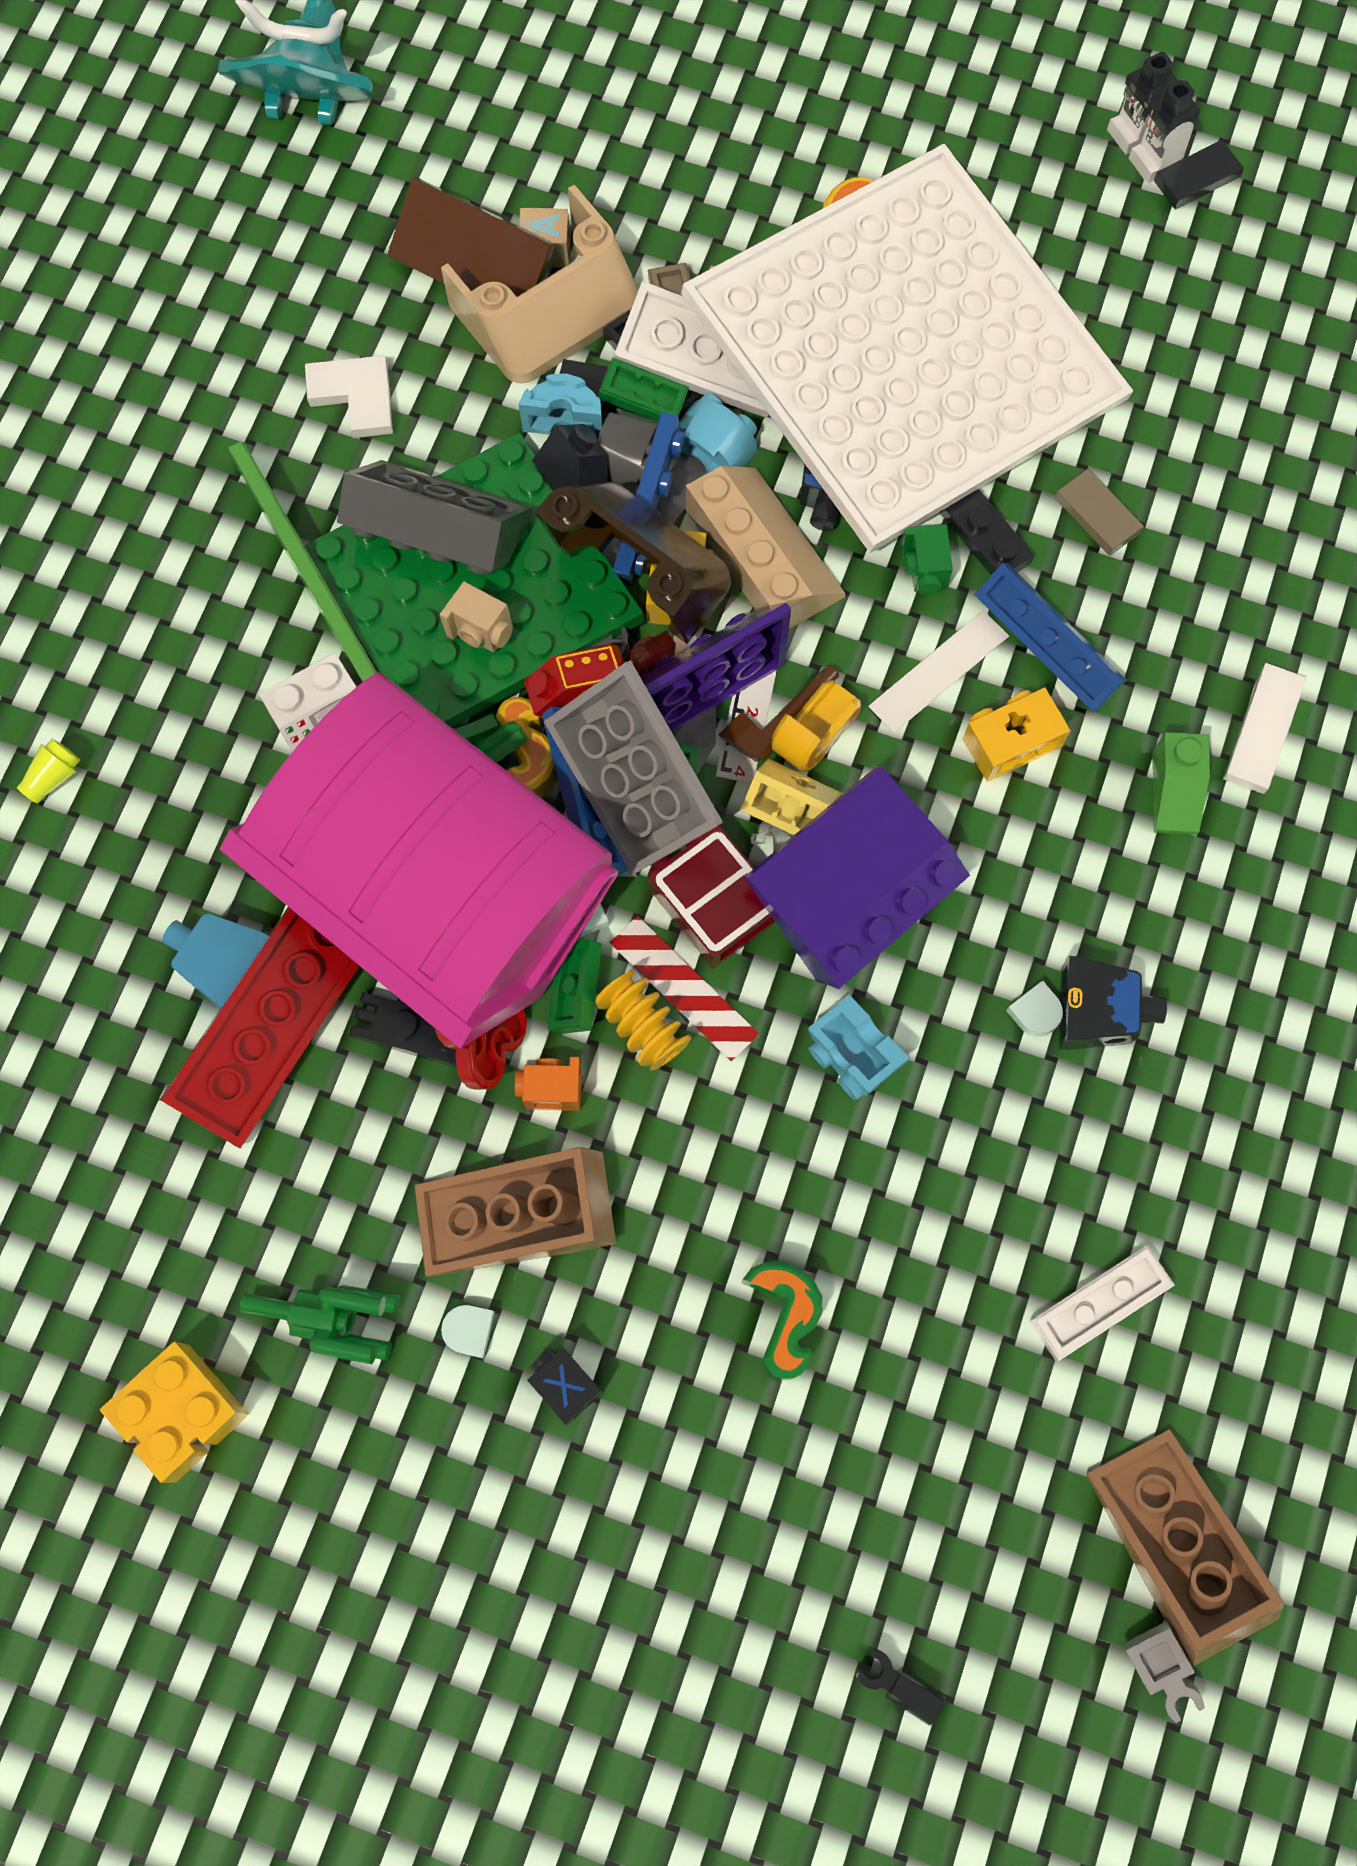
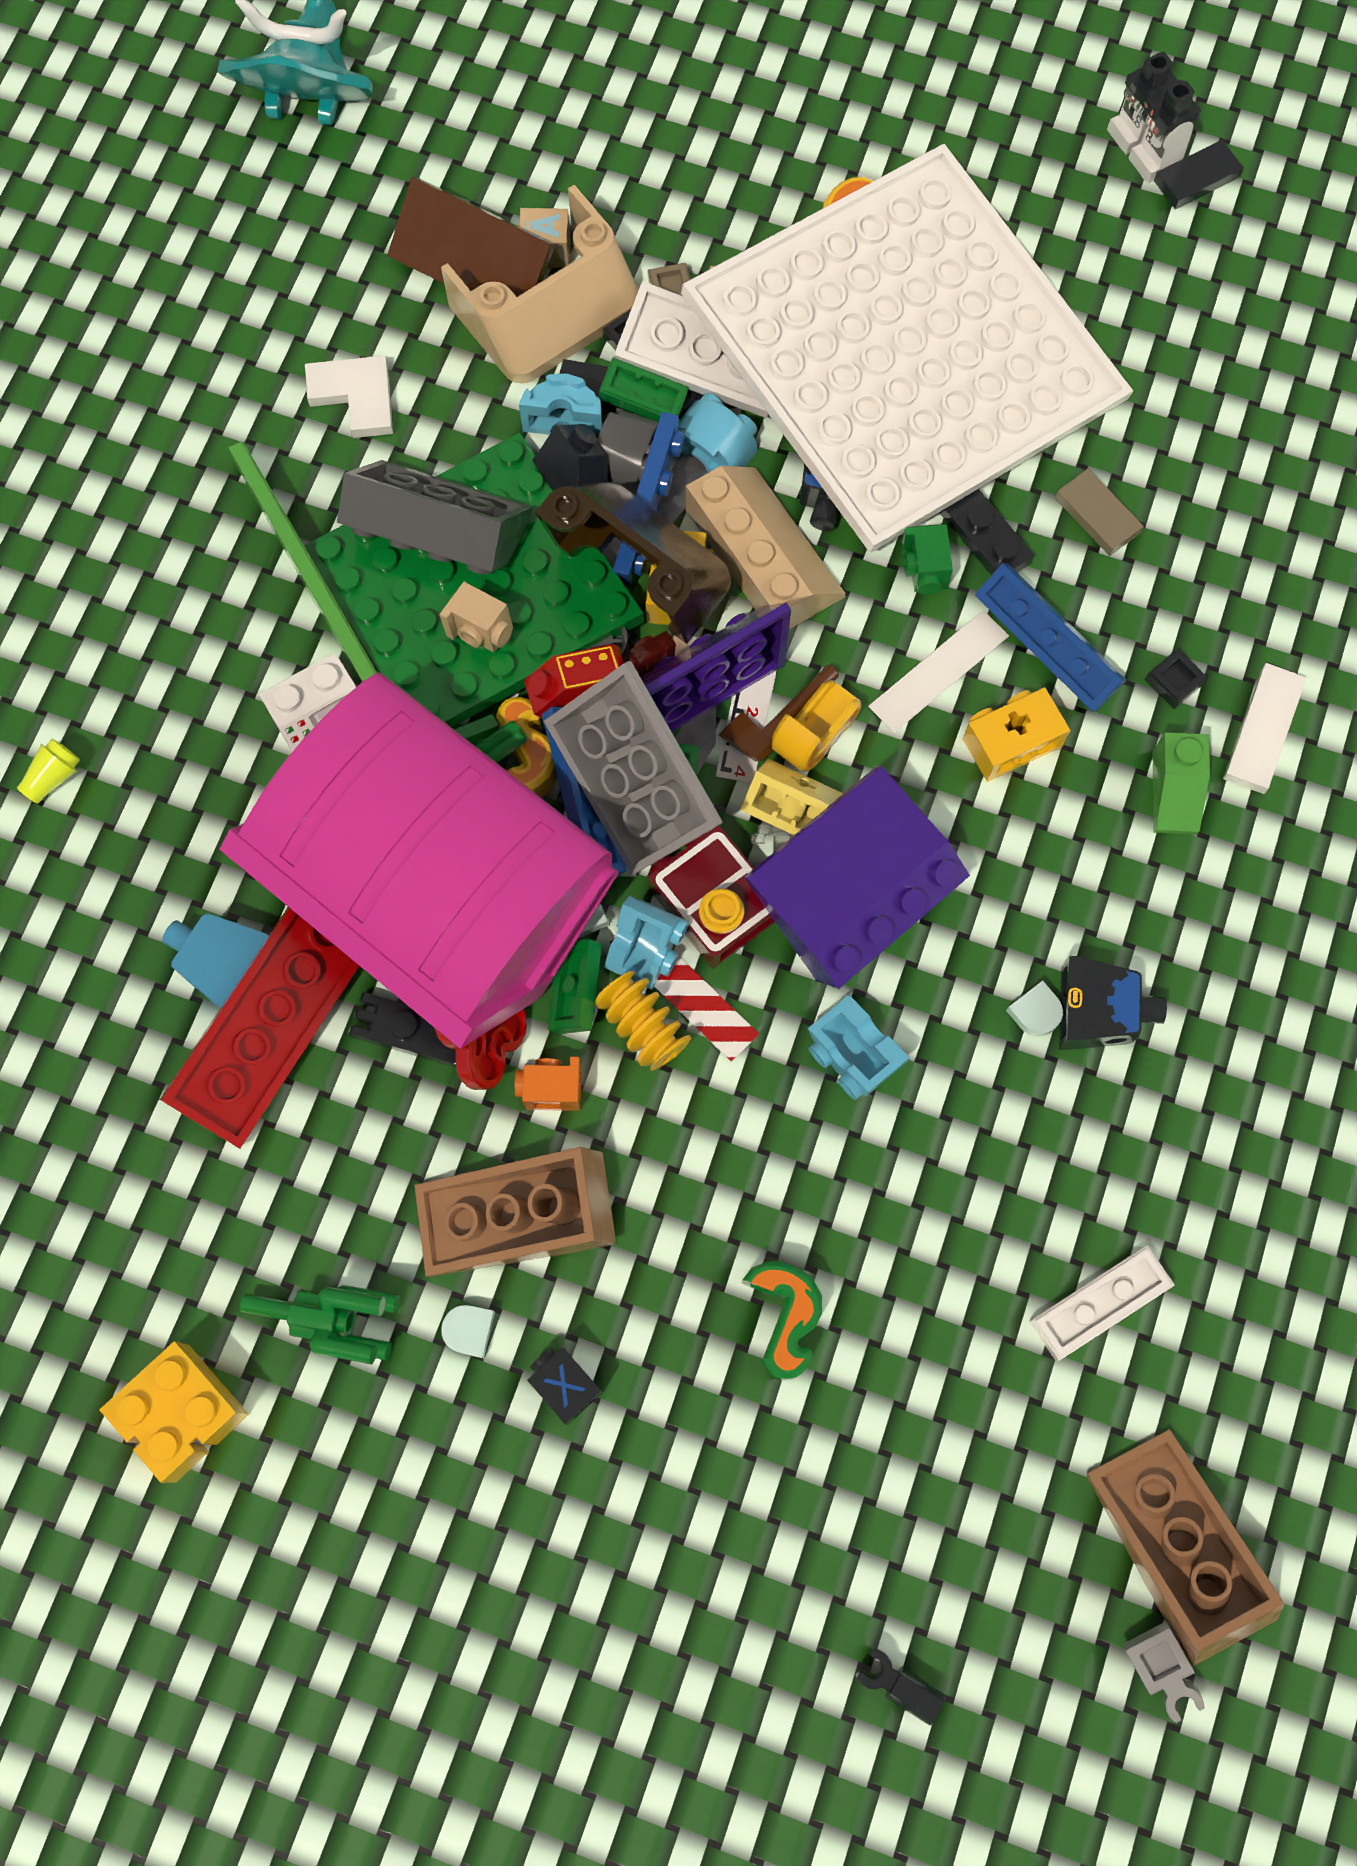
none -> medium azure cylinder [604,896,689,990]
none -> yellow plate [699,888,744,934]
none -> black tile [1145,648,1208,709]

